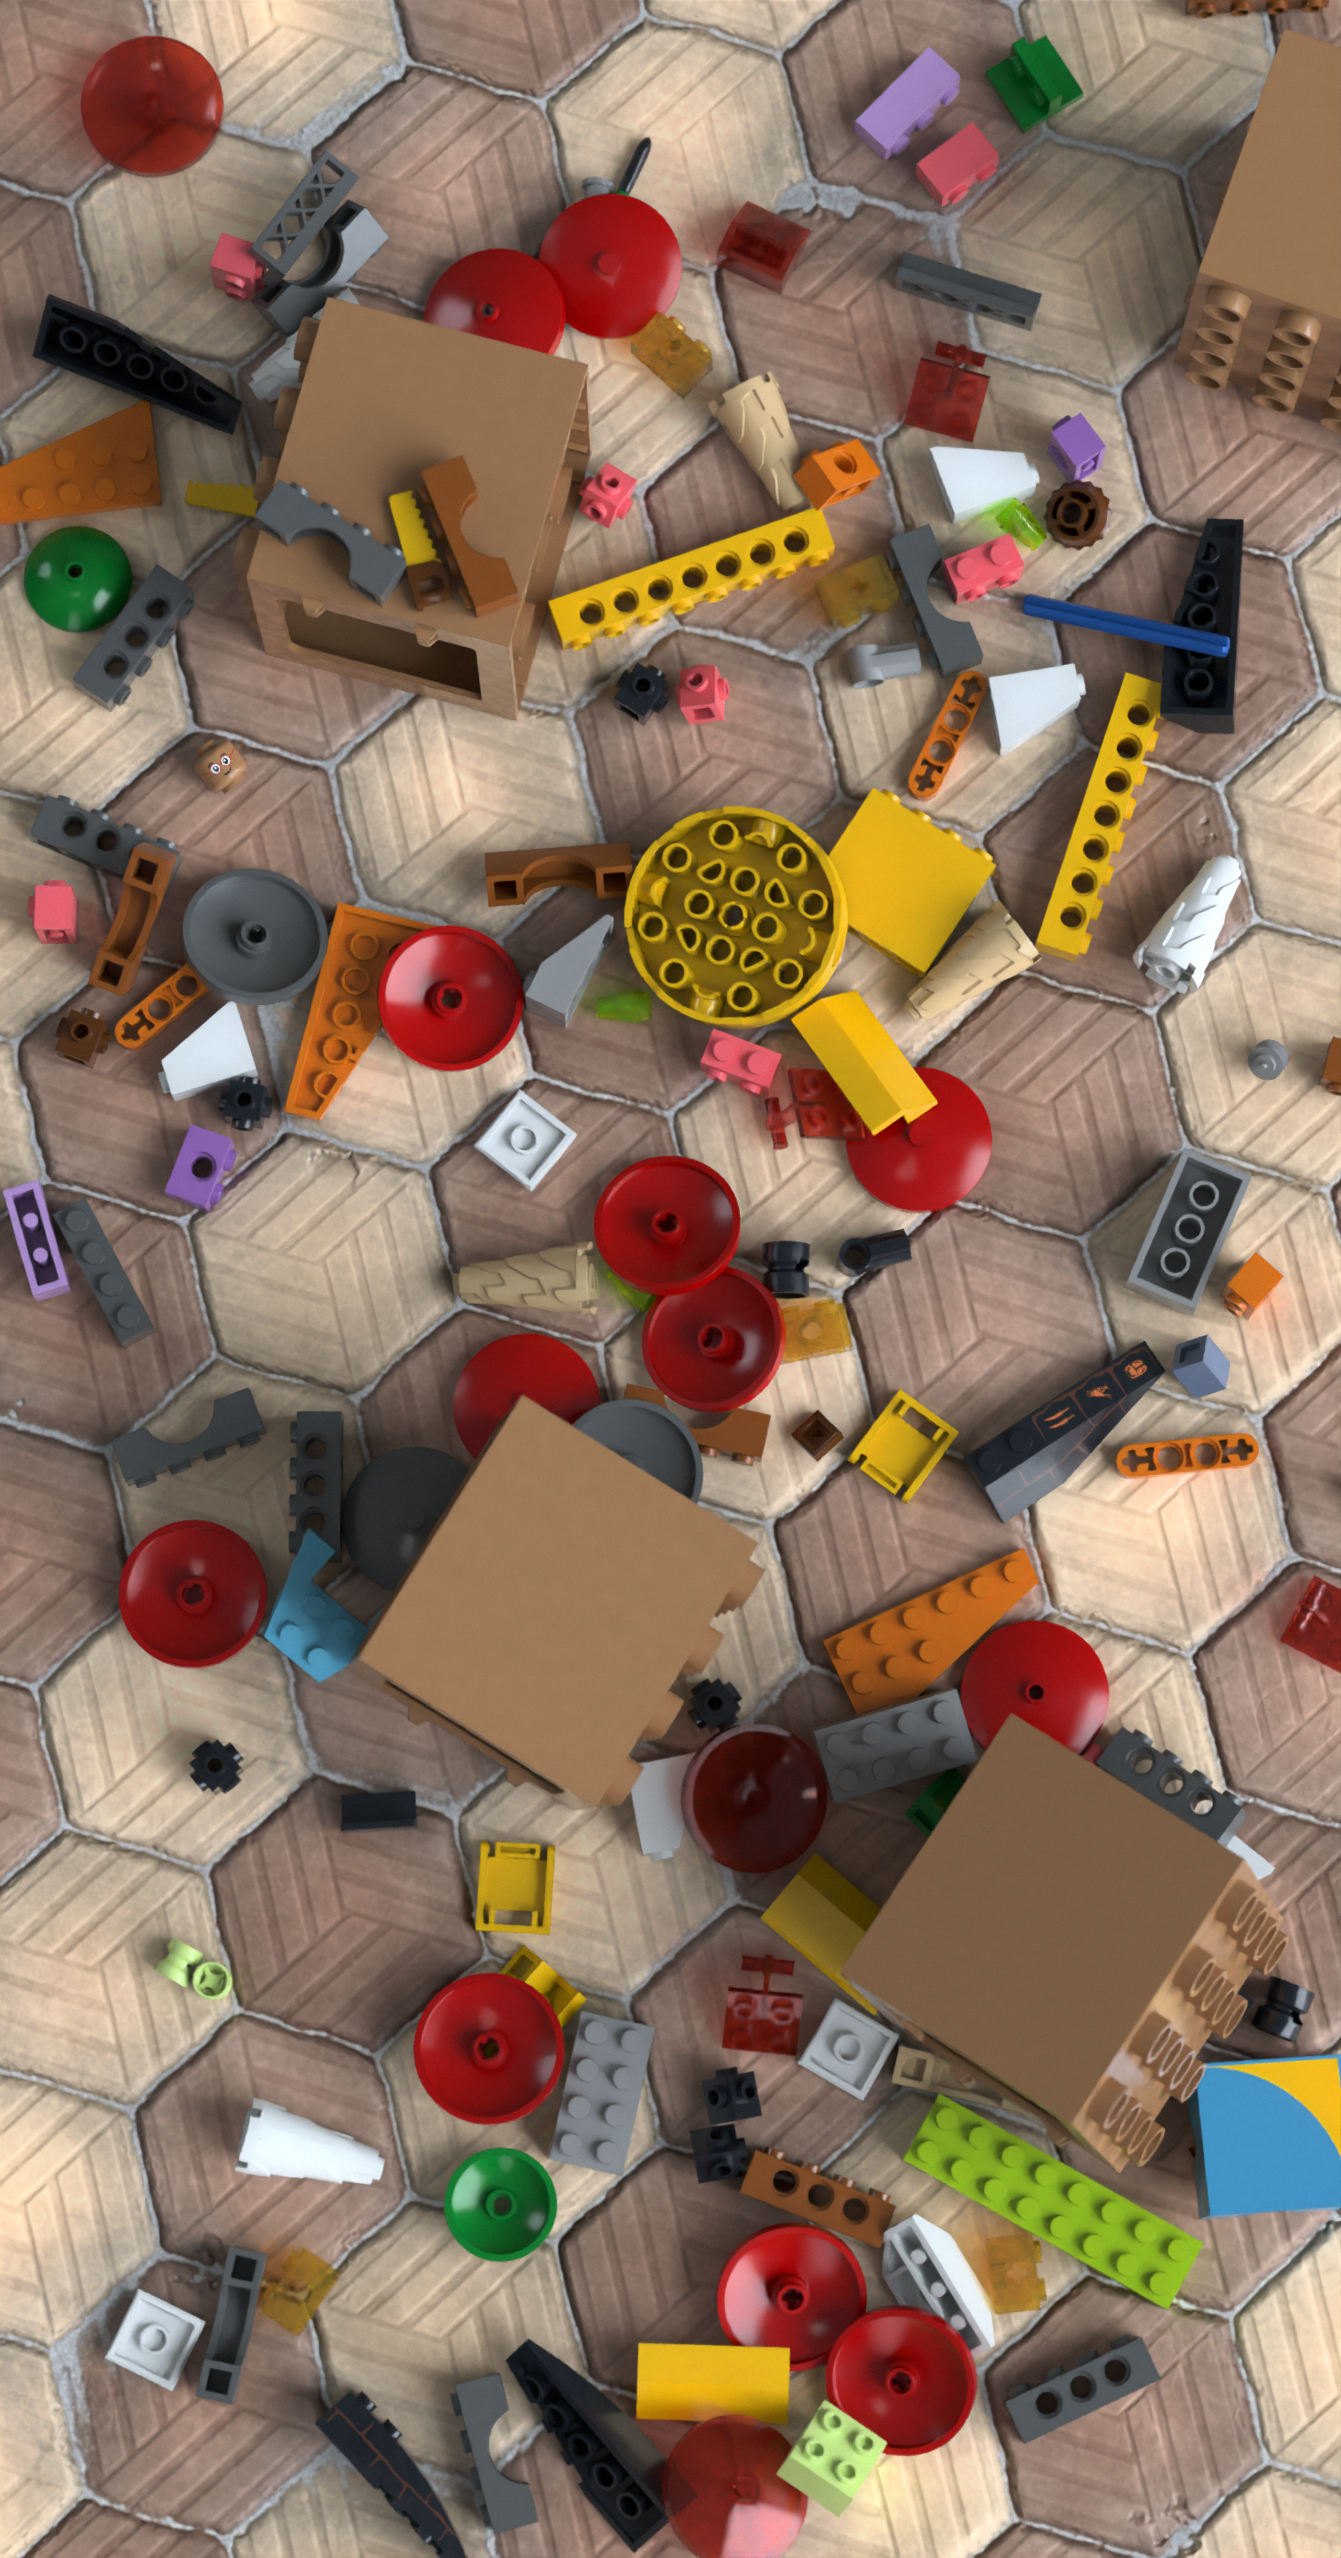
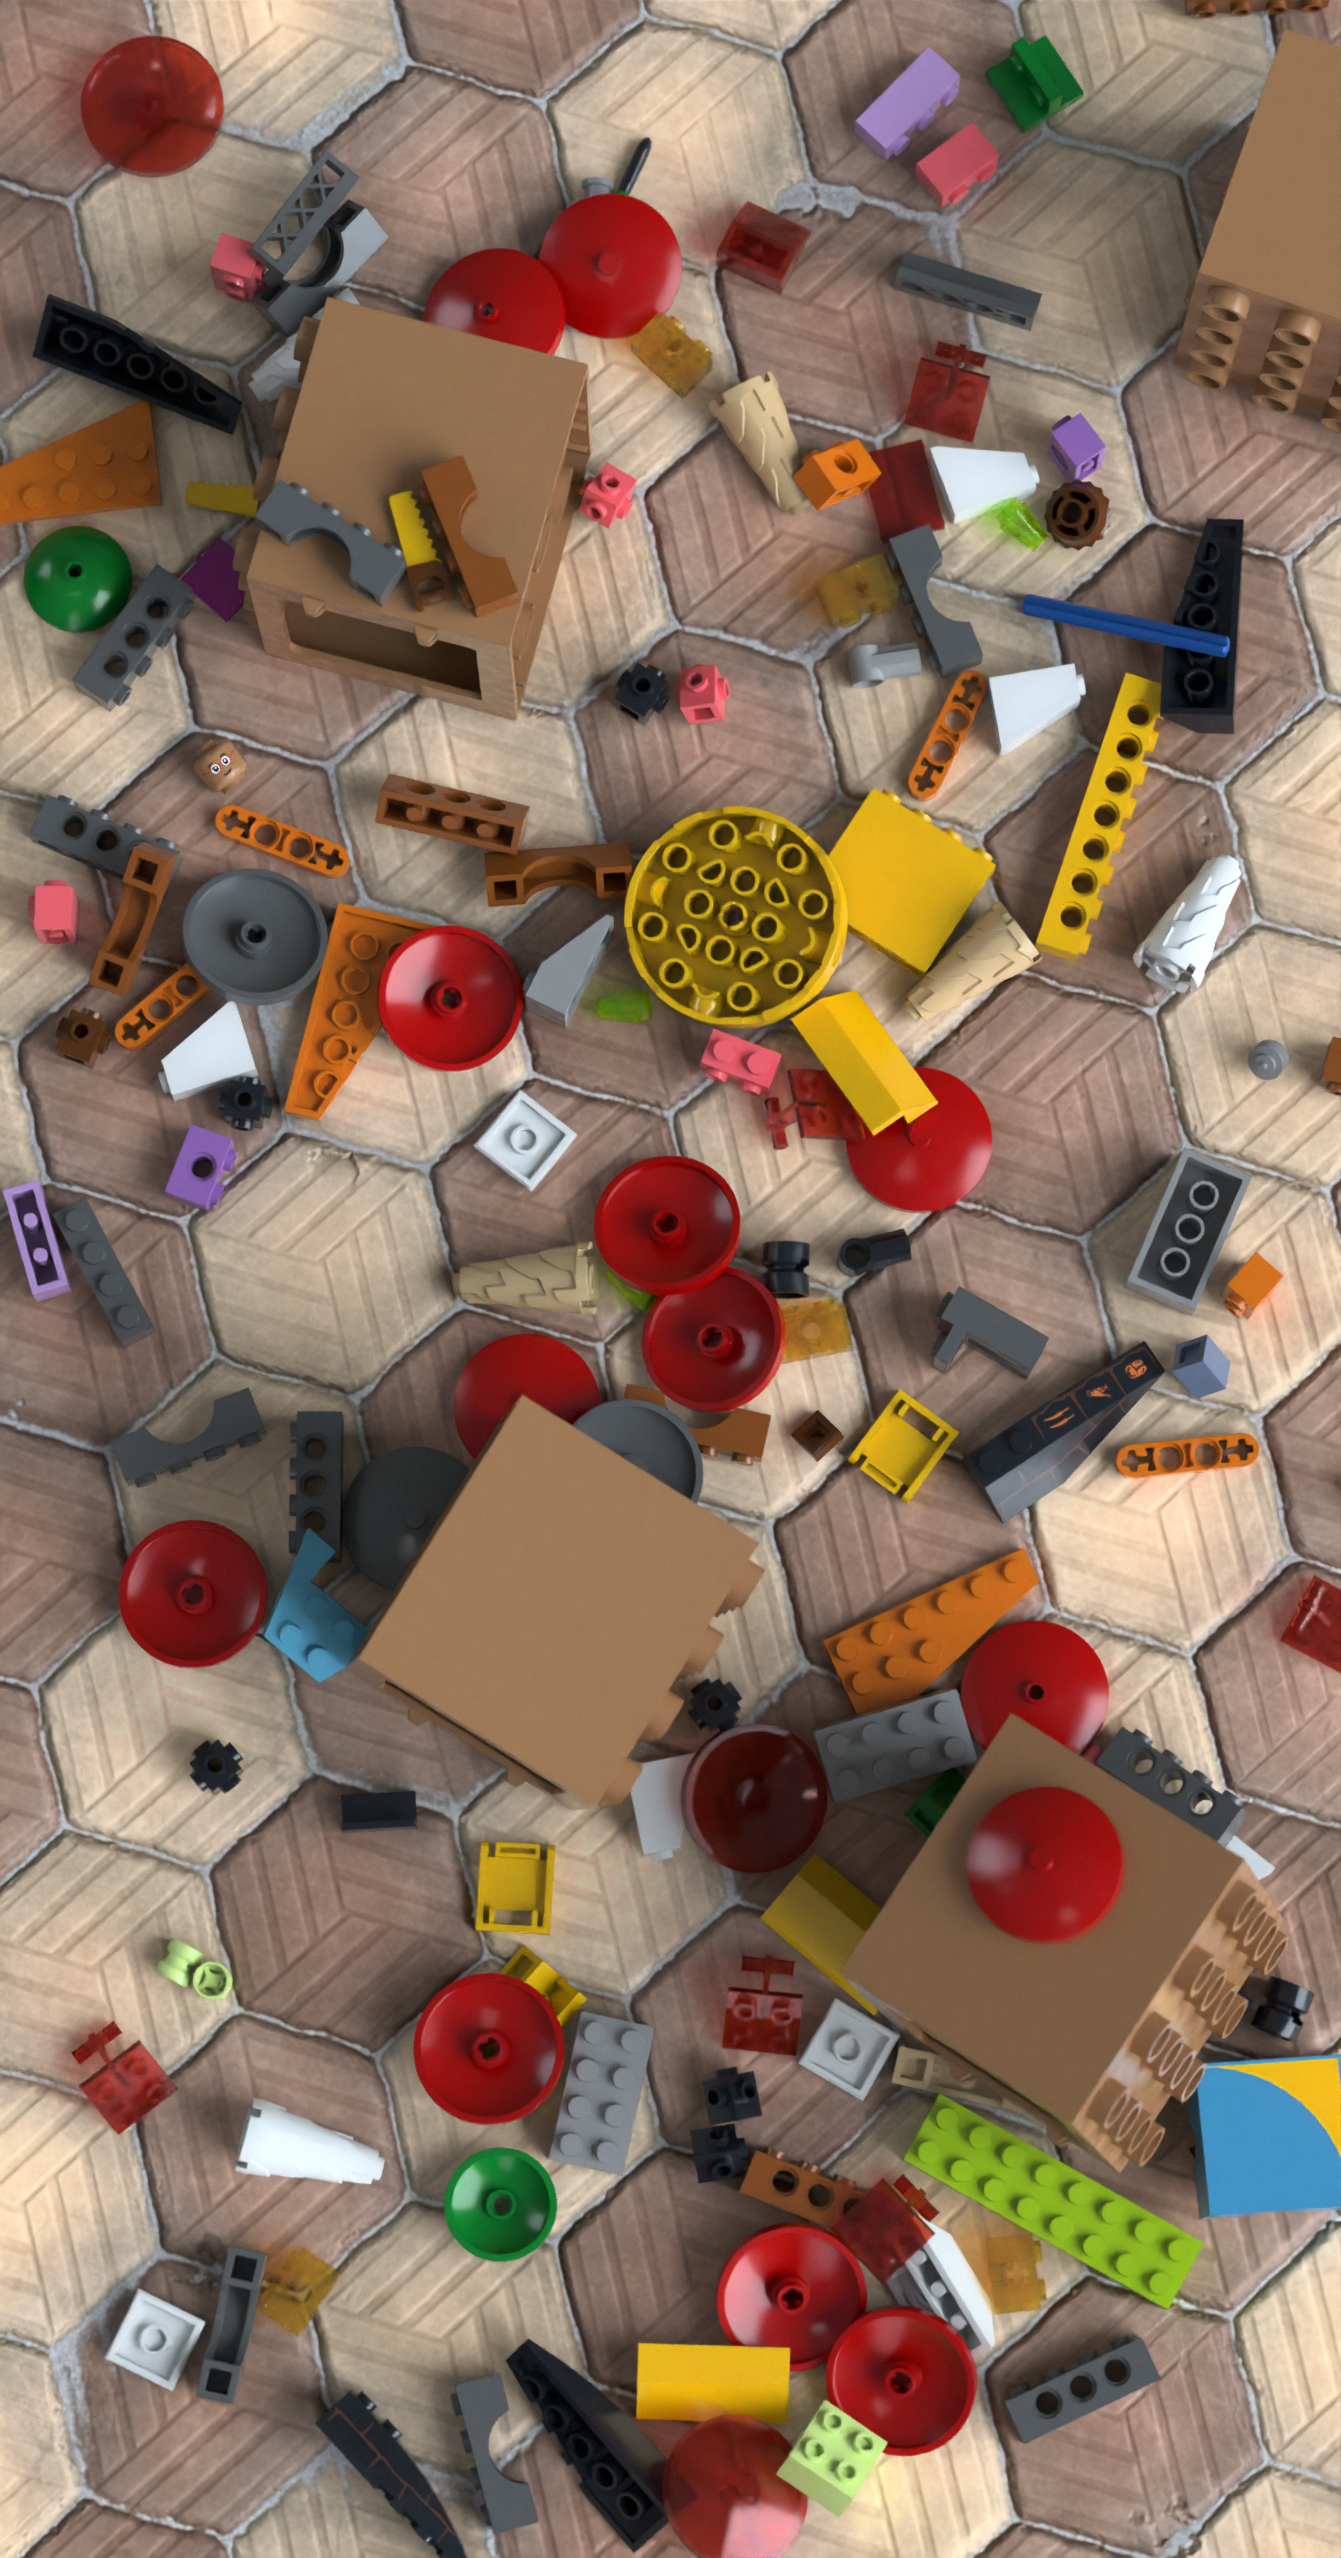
yellow brick [548,508,835,651] -> none
coral brick [942,533,1025,604] -> none
none -> clear red plate [71,2020,179,2135]
none -> magenta piece [180,537,245,623]
none -> orange beam [215,805,350,879]
none -> dark orange brick [375,774,530,855]
none -> clear red plate [830,2174,939,2284]
none -> clear red piece [868,439,945,544]
none -> dark grey brick [930,1286,1049,1379]
none -> red dish [967,1786,1125,1944]

